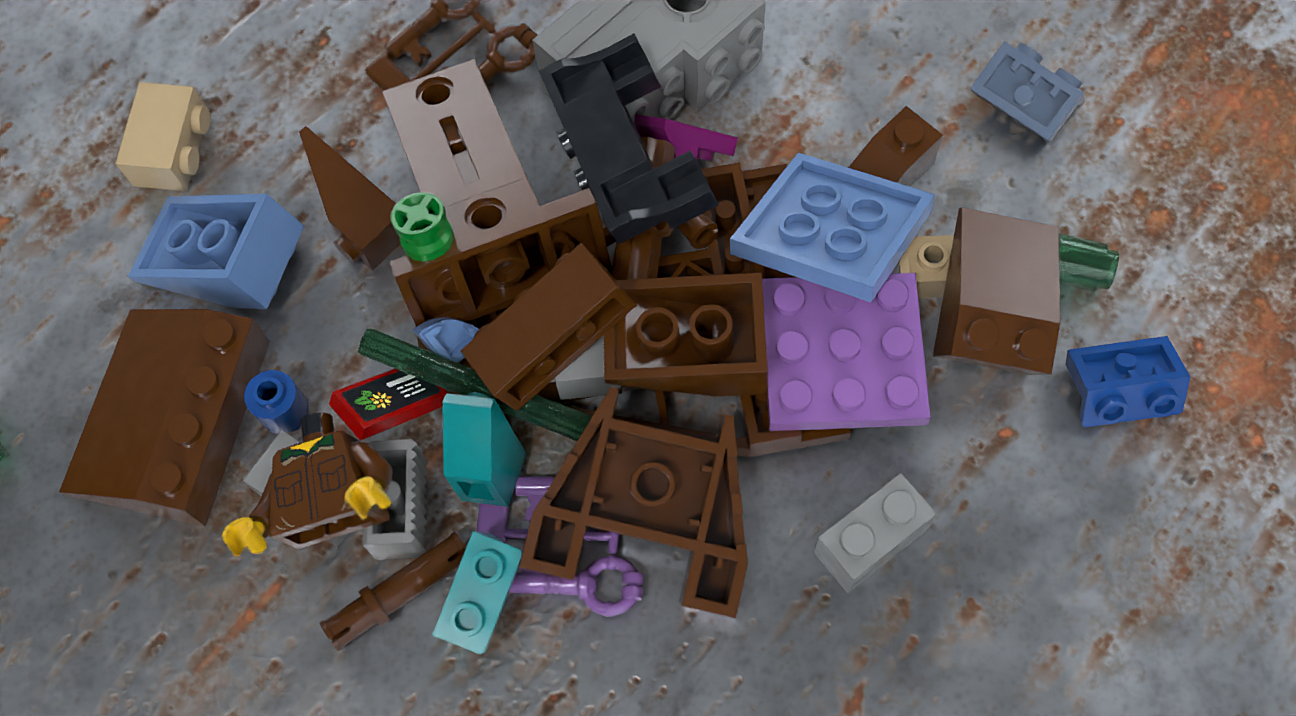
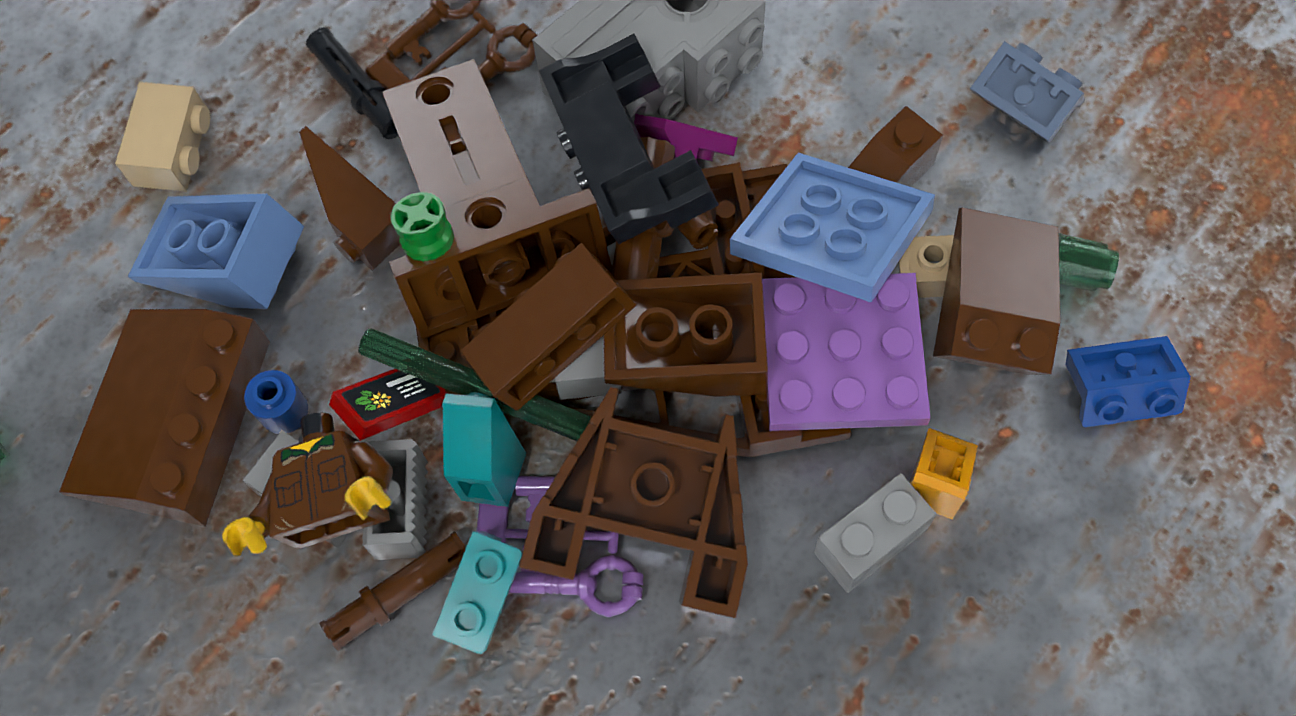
medium blue tile [412,317,479,371] -> none
none -> black pin [306,27,399,139]
none -> light orange slope [910,428,978,519]

